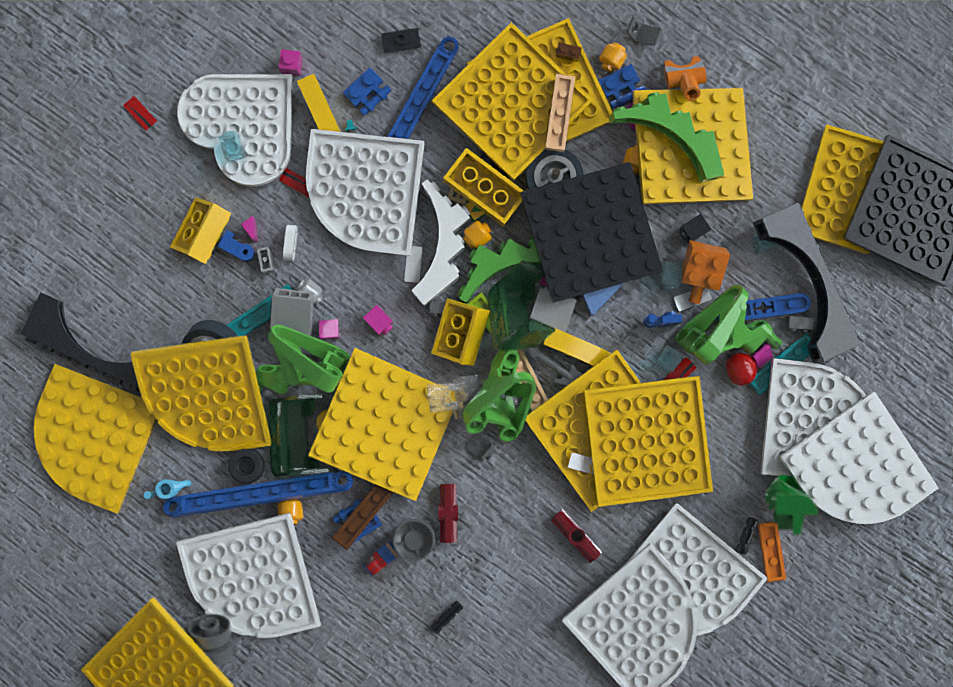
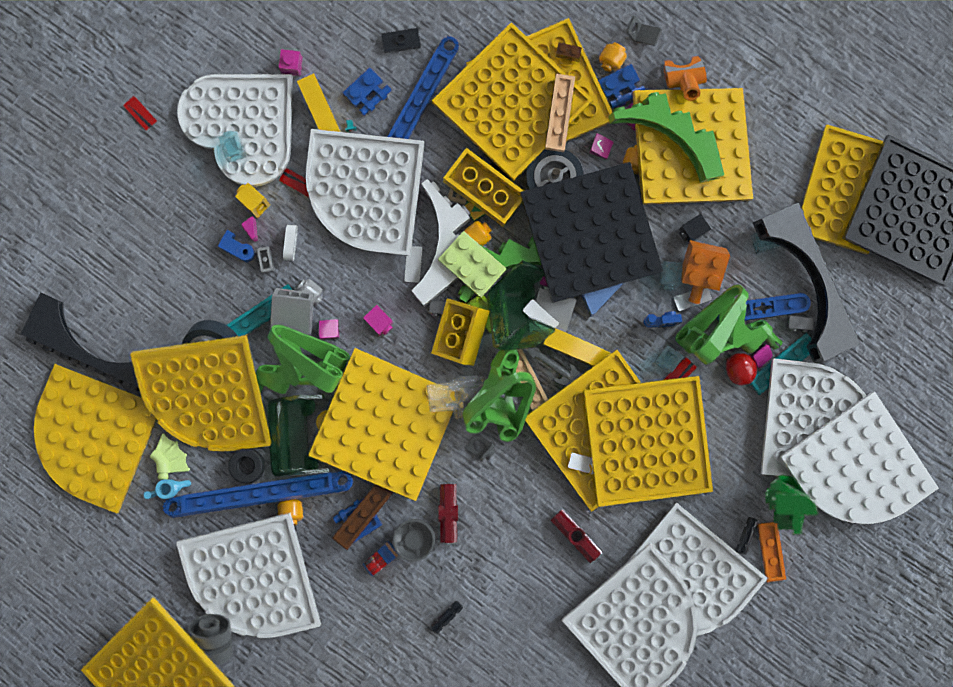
yellow slope [170,197,231,264] -> none
none -> yellowish green arm [149,433,190,480]
none -> yellow brick [235,183,270,219]
none -> yellowish green plate [438,231,507,298]
none -> white sticker [523,299,559,333]
none -> dark pink slope [590,133,613,159]

